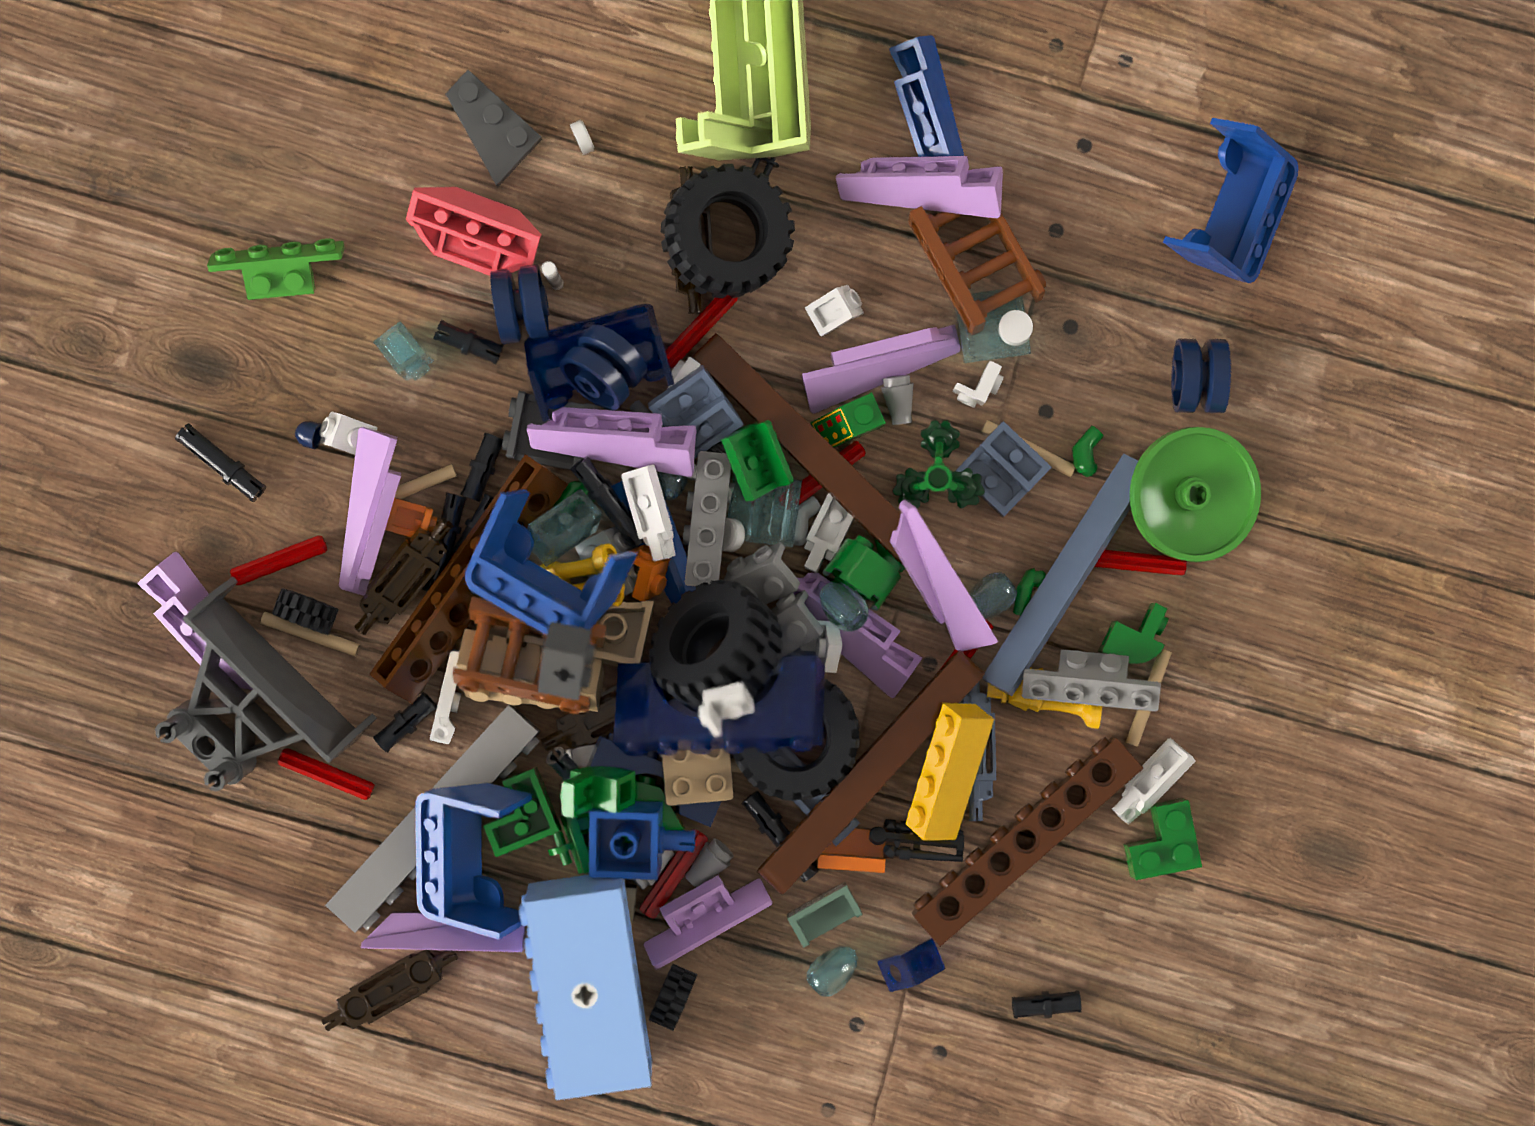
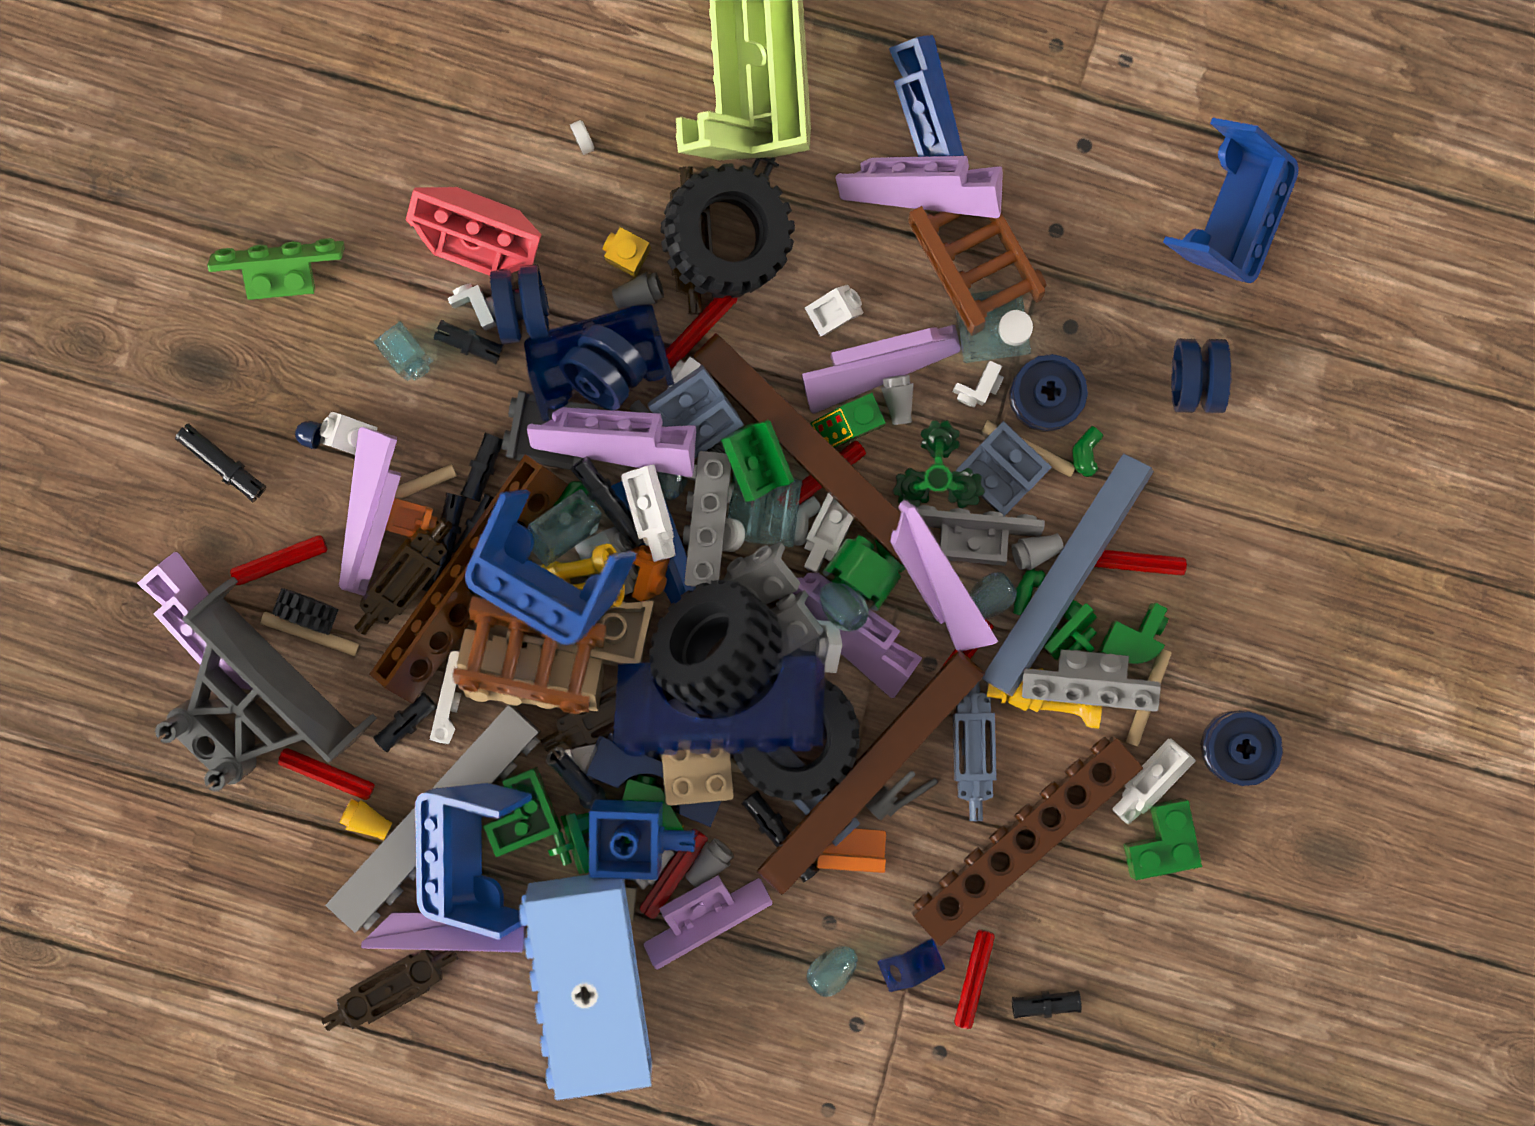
dark grey wing [446,70,542,188] -> none
dark grey brick [538,621,596,701] -> none
white bar [542,262,564,290] -> none
green brick [560,766,635,818] -> none
black tyre [648,964,697,1031] -> none
white bracket [699,682,754,737] -> none
sand green panel [787,882,863,948] -> none
black piece [869,819,964,862] -> none
yellow brick [906,703,994,840] -> none
bright green dish [1130,427,1261,562] -> none
none -> yellow cone [339,799,392,840]
none -> white bracket [448,283,497,331]
none -> yellow brick [602,227,651,278]
none -> dark grey cone [612,271,664,309]
none -> dark grey plant [865,771,938,820]
none -> light grey bracket [916,505,1045,566]
none -> red axle [954,930,995,1029]
none -> dark blue wheel [1009,354,1088,432]
none -> light grey cone [1011,533,1064,570]
none -> green hips [1044,600,1097,661]
none -> dark blue wheel [1200,710,1283,786]

